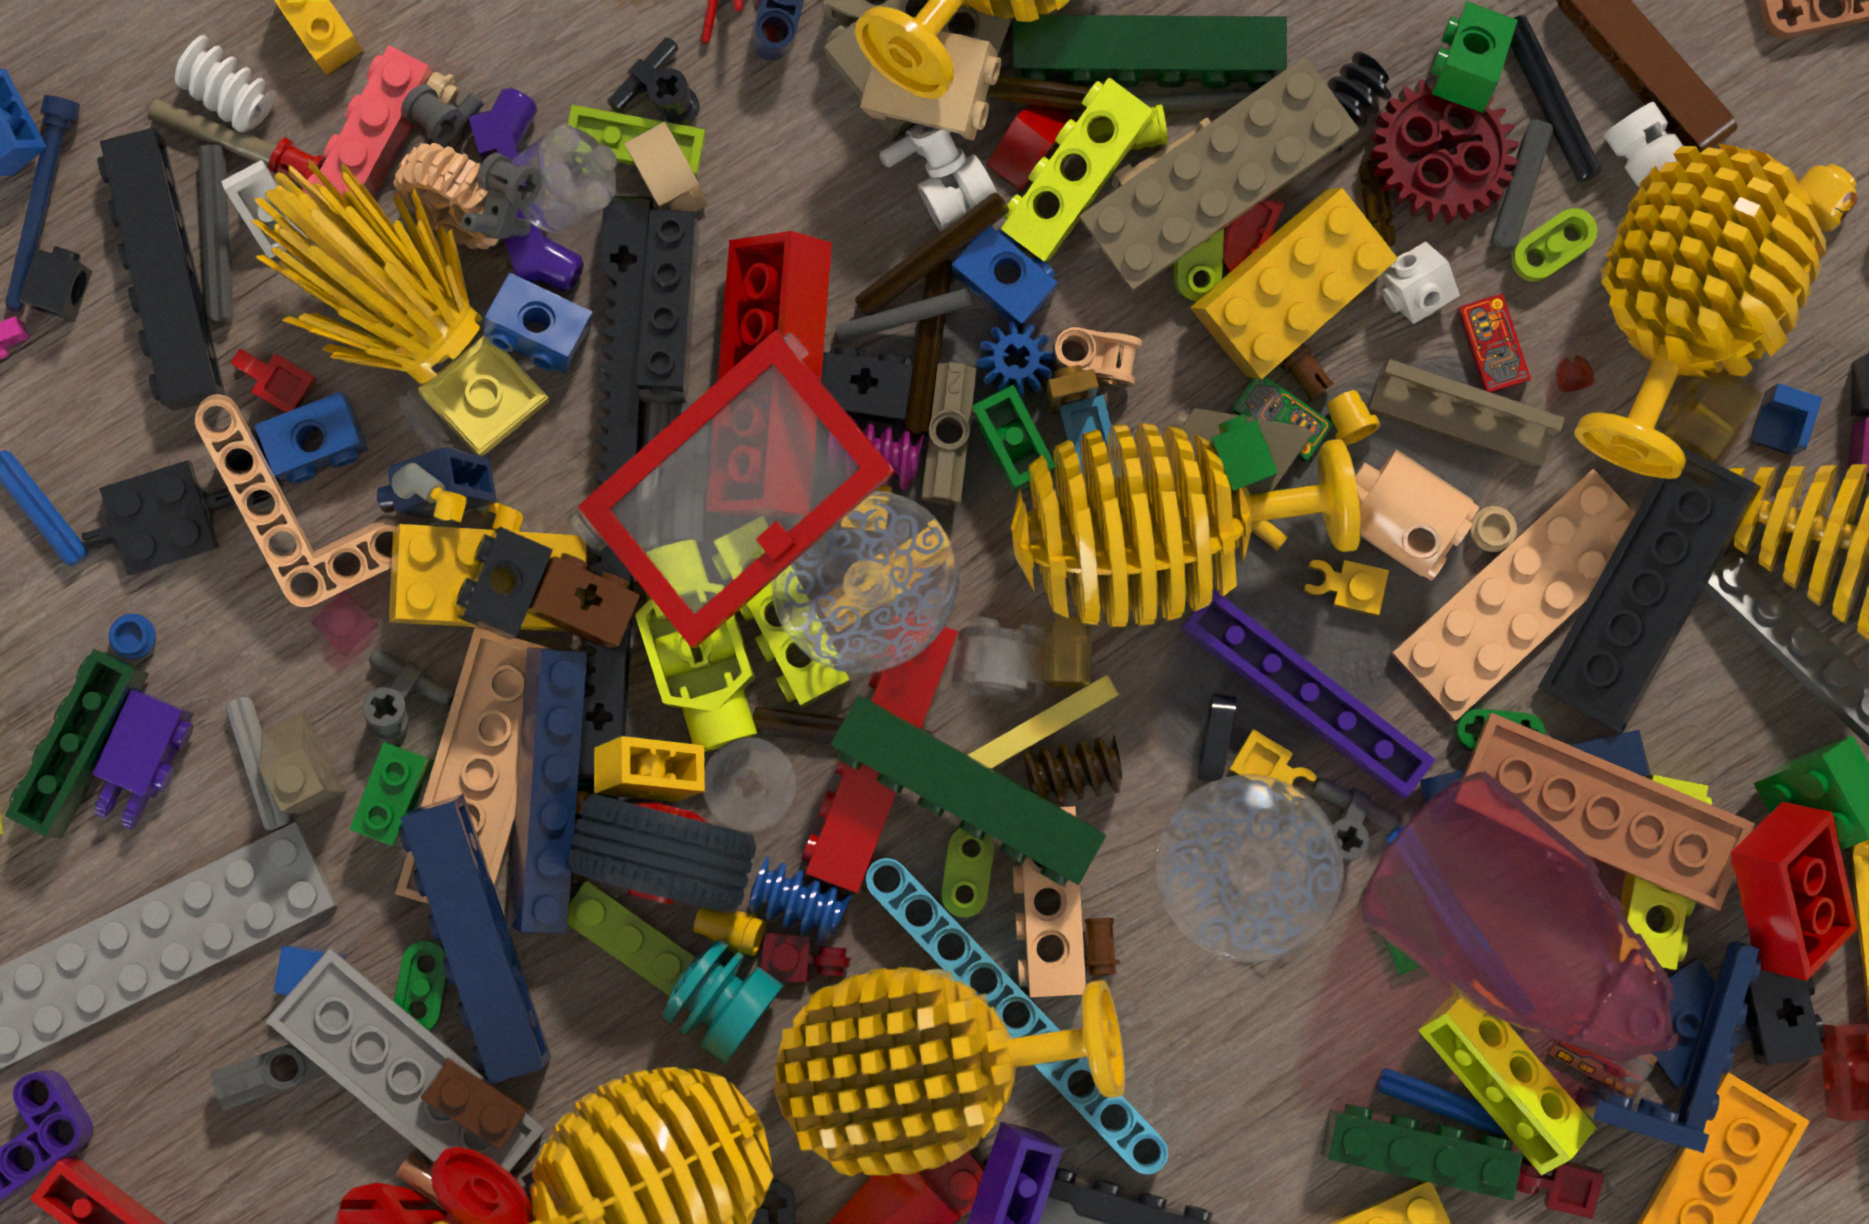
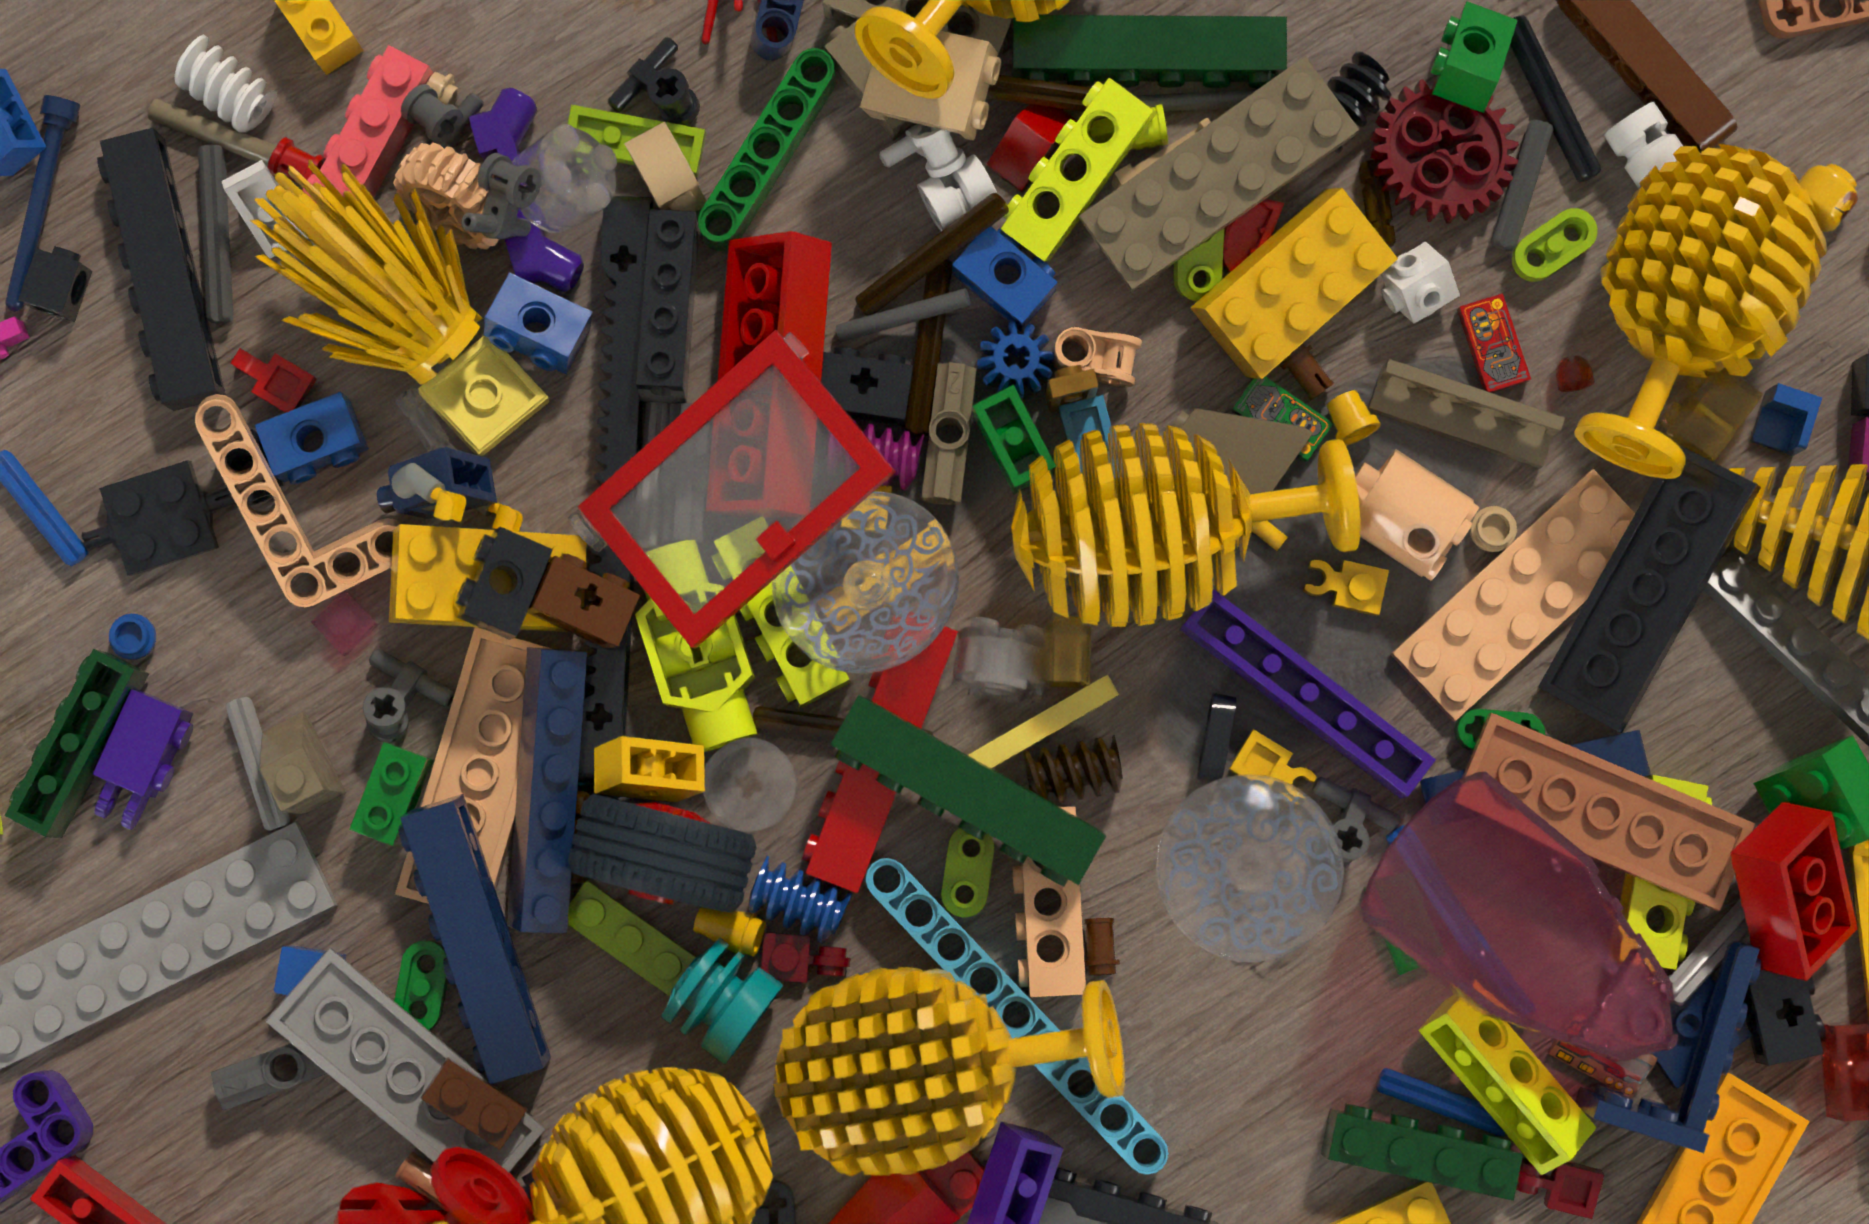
green brick [1212,414,1278,491] -> none
none -> green beam [698,48,836,251]
none -> light grey axle [1660,898,1749,1006]

